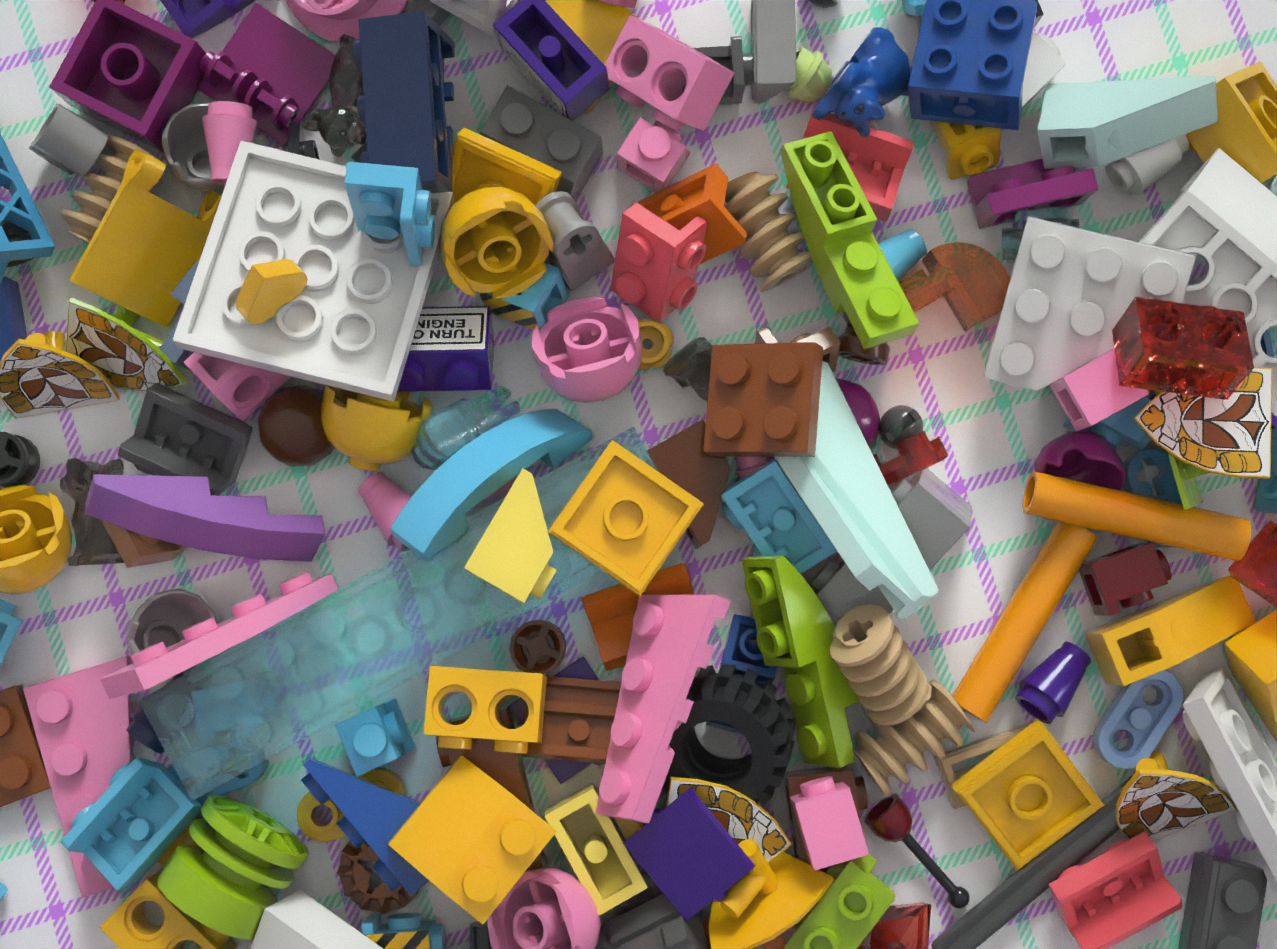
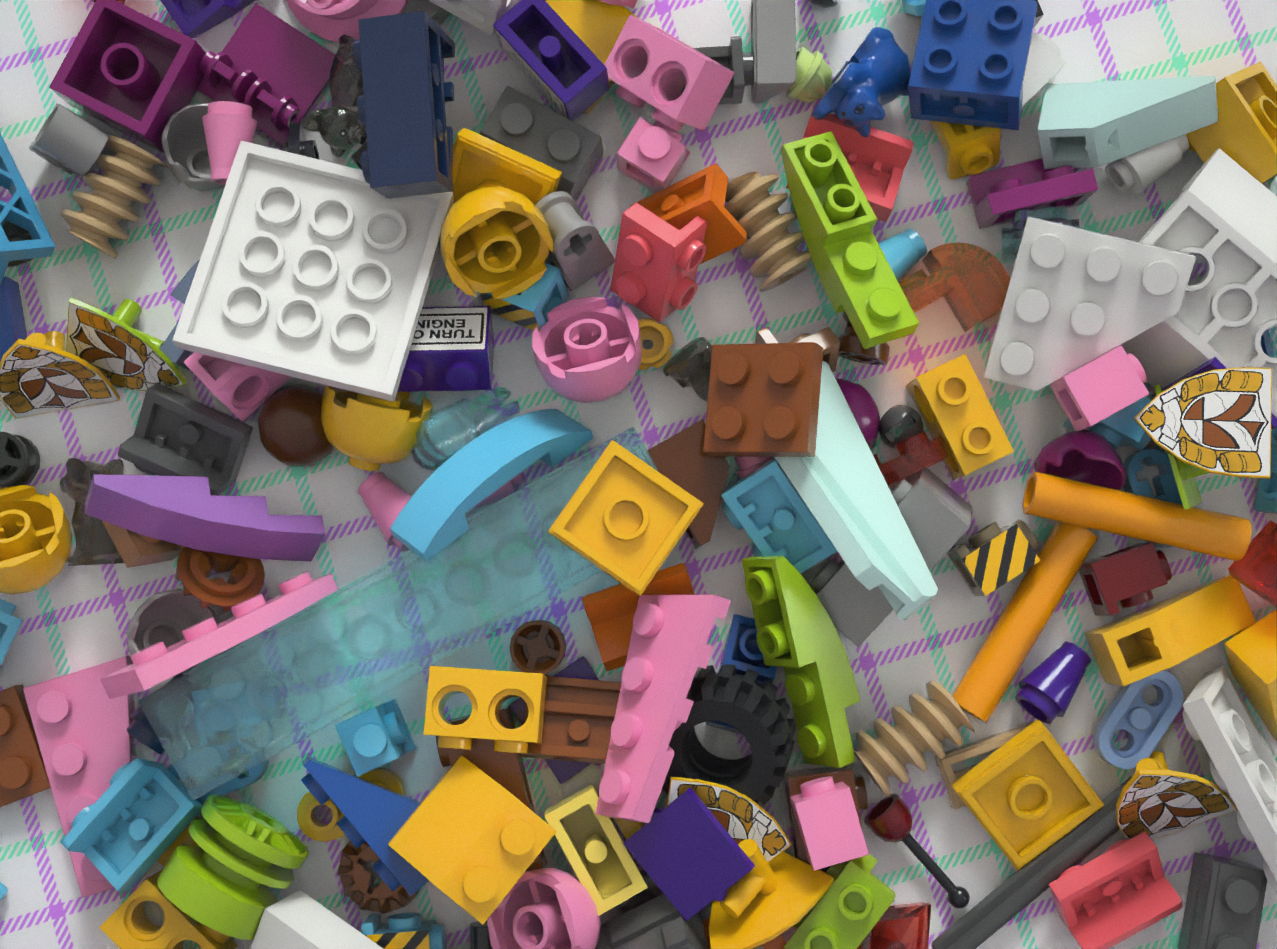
yellow flag [69,148,222,328] -> none
yellow tile [235,259,308,325] -> none
medium azure bracket [345,161,435,266] -> none
light yellow slope [464,468,557,605] -> none
tan piece [830,604,932,726] -> none
clear red brick [1112,297,1254,400] -> none
none -> dark orange gear [175,546,265,613]
none -> yellow brick [906,354,1014,480]
none -> brick [947,519,1041,596]

